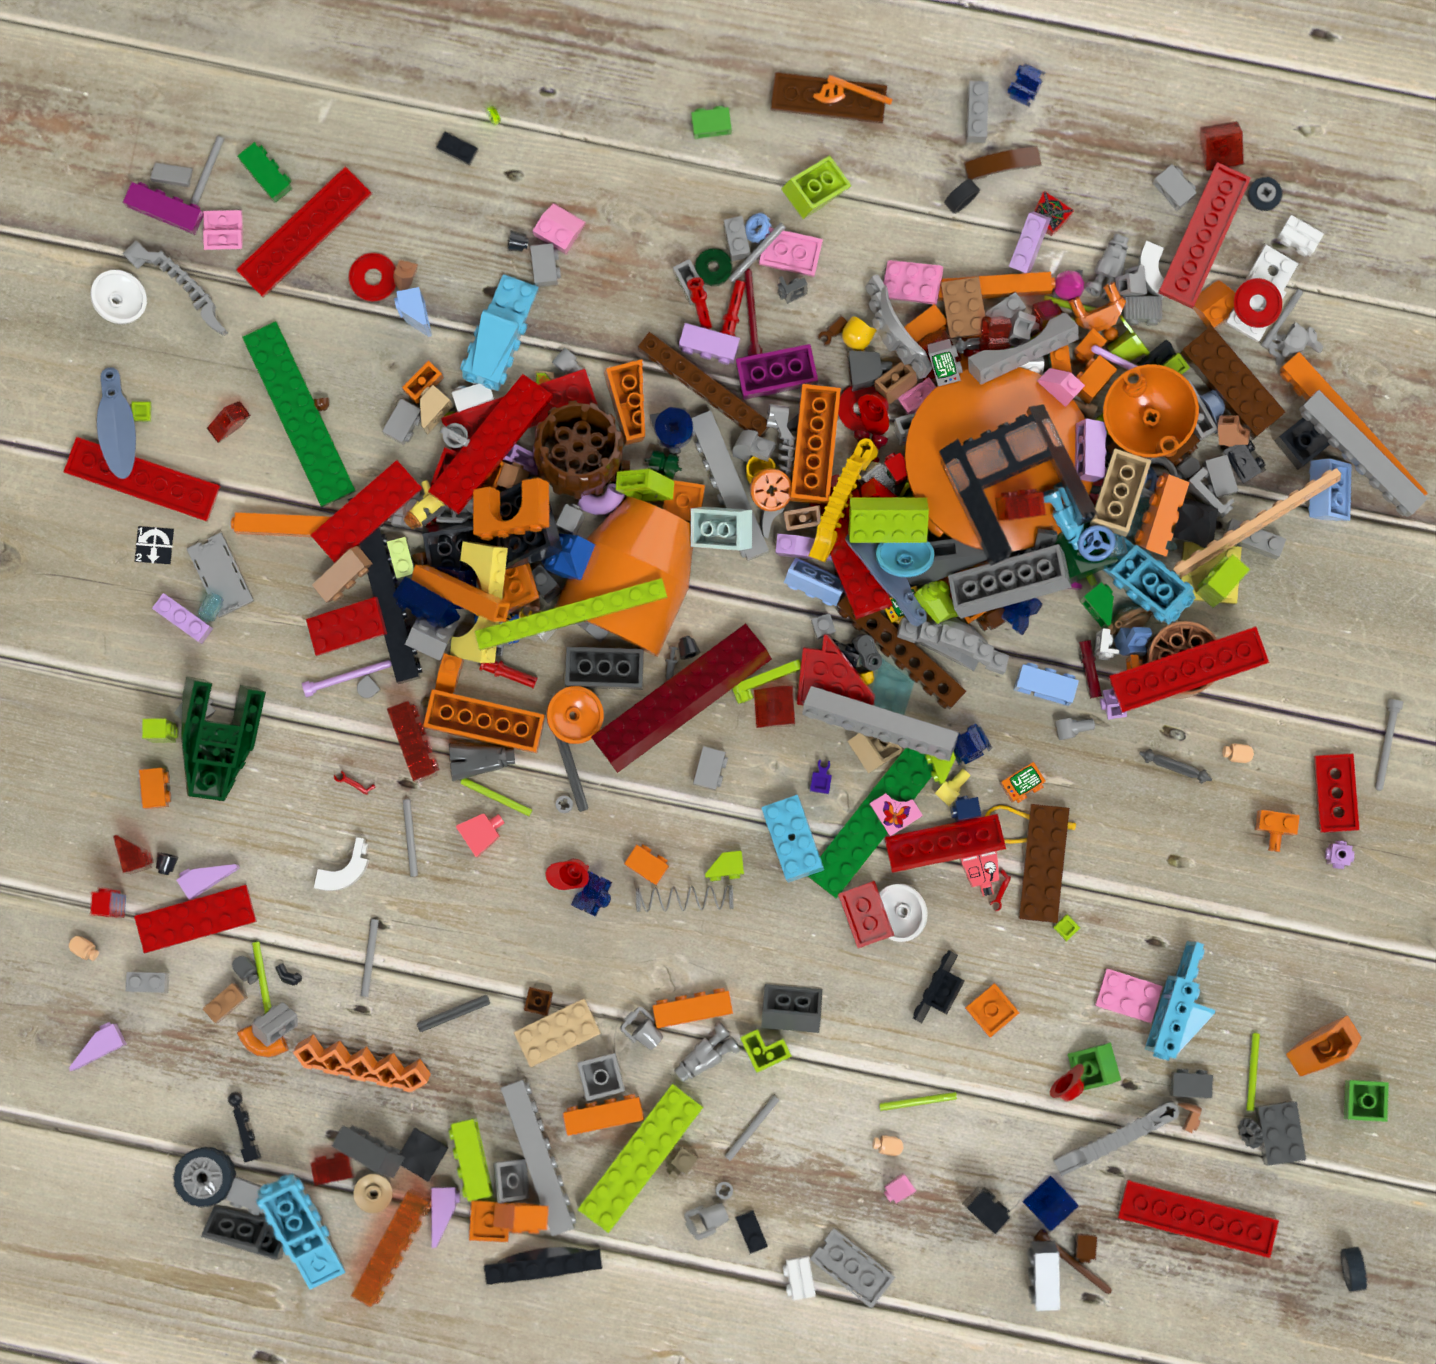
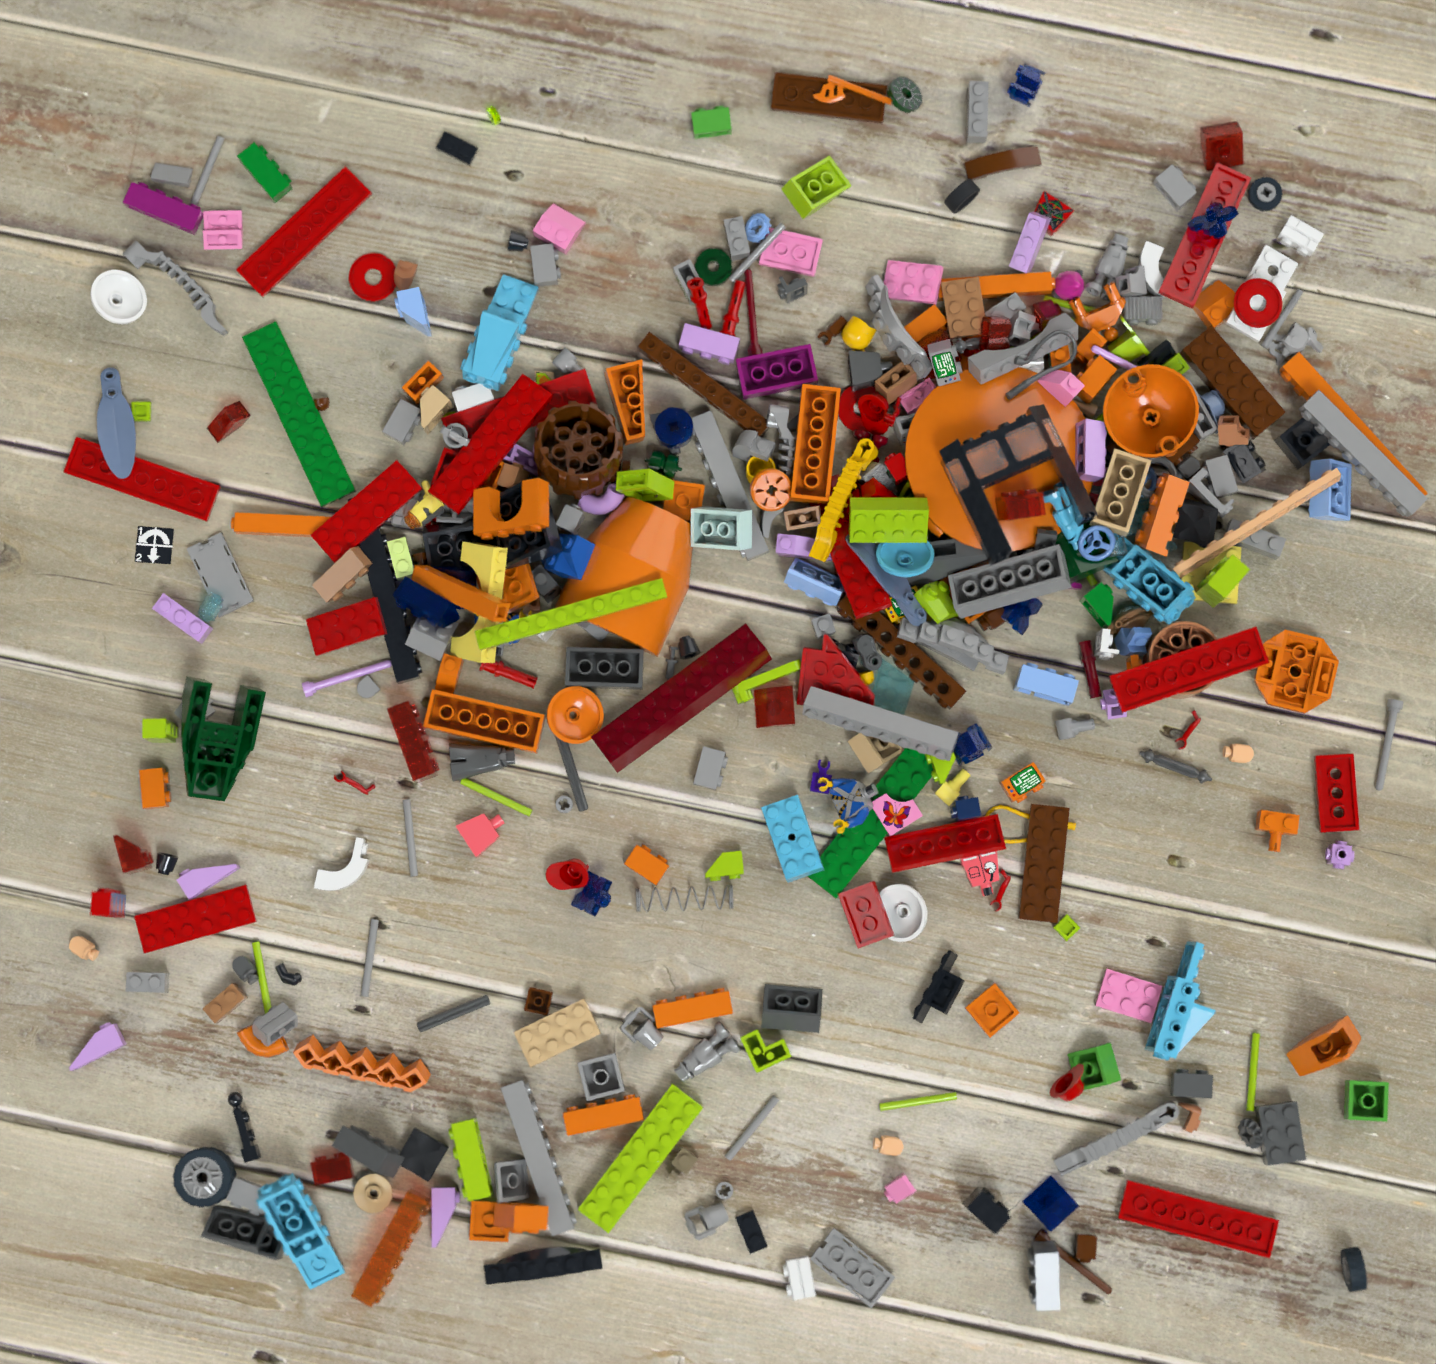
none -> torso [818,777,878,834]
none -> red piece [882,397,902,427]
none -> tile [888,77,922,113]
none -> dark grey piece [1005,330,1077,400]
none -> red piece [1175,710,1201,750]
none -> clear blue plant [1187,202,1239,239]
none -> orange piece [1254,629,1339,714]

